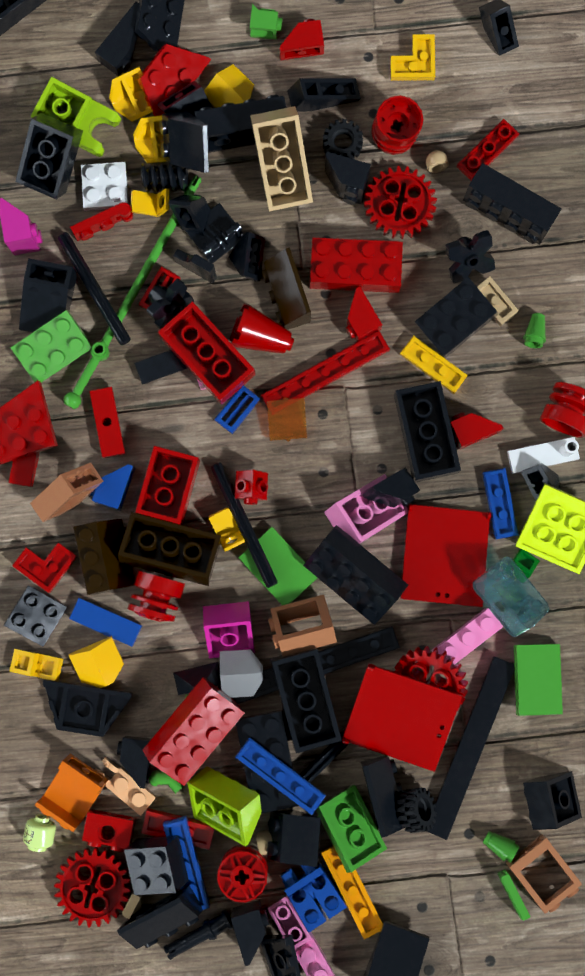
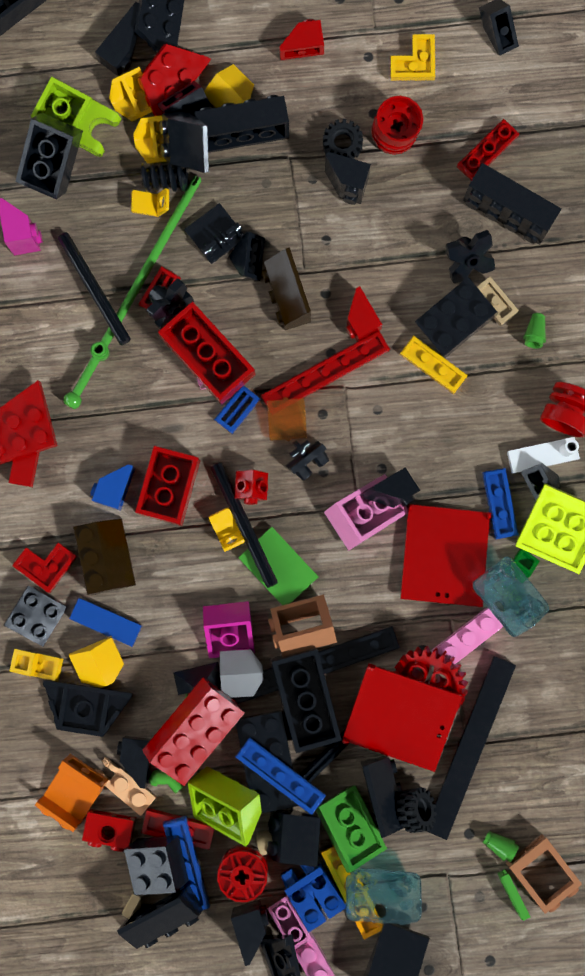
bright green plate [11,309,92,382] -> none
black slope [19,258,77,333] -> none
yellowish green head [23,814,56,852] -> none
nougat window [30,463,104,522] -> none
red gear [54,847,132,928] -> none
red plate [70,202,133,241] -> none
white plate [81,162,129,211] -> none
red tile [89,387,126,458] -> none
dark brown brick [118,512,221,586] -> none
red wheel [127,571,185,622] -> none
black slope [135,350,188,384] -> none
black pin [164,909,234,960] -> none
black slope [168,195,211,232] -> none
black tile [173,249,217,284] -> none
red cone [230,303,294,354] -> none
bright green window [250,4,283,40] -> none
tan brick [250,106,313,211] -> none
black slope [287,78,361,112] -> none
black brick [303,525,408,625] -> none
red brick [310,237,403,293] -> none
red gear [364,166,437,239] -> none
black brick [394,381,461,483] -> none
tan piece [426,150,449,173] -> none
red slope [450,412,504,450] -> none
bright green tile [514,644,563,716] -> none
black slope [523,771,582,830] -> none
none -> black hips [286,440,329,481]
none -> clear light blue axle [346,868,422,925]

